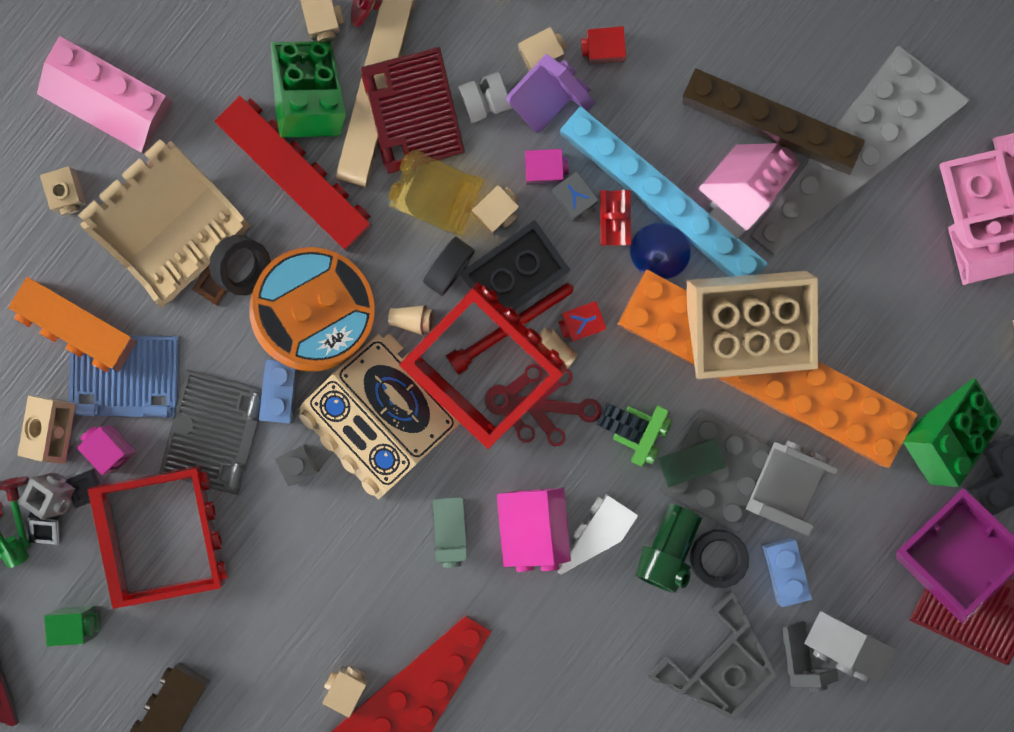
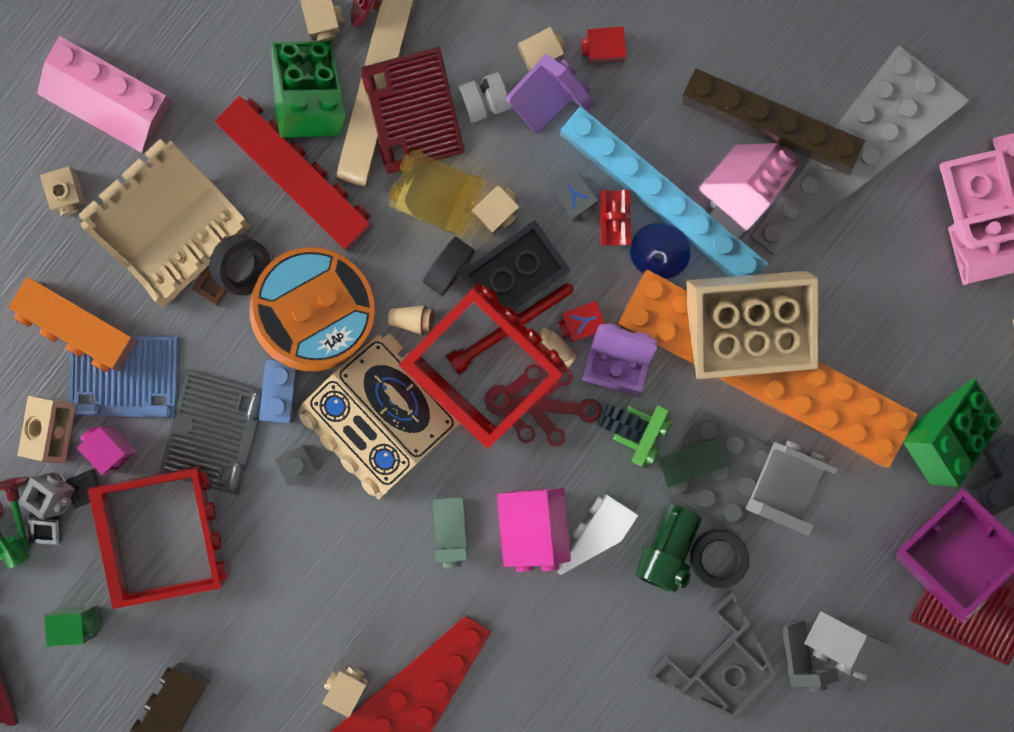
dark pink brick [525,149,569,185] -> none
medium blue brick [761,537,812,607] -> none
none -> medium lavender bracket [582,324,658,397]

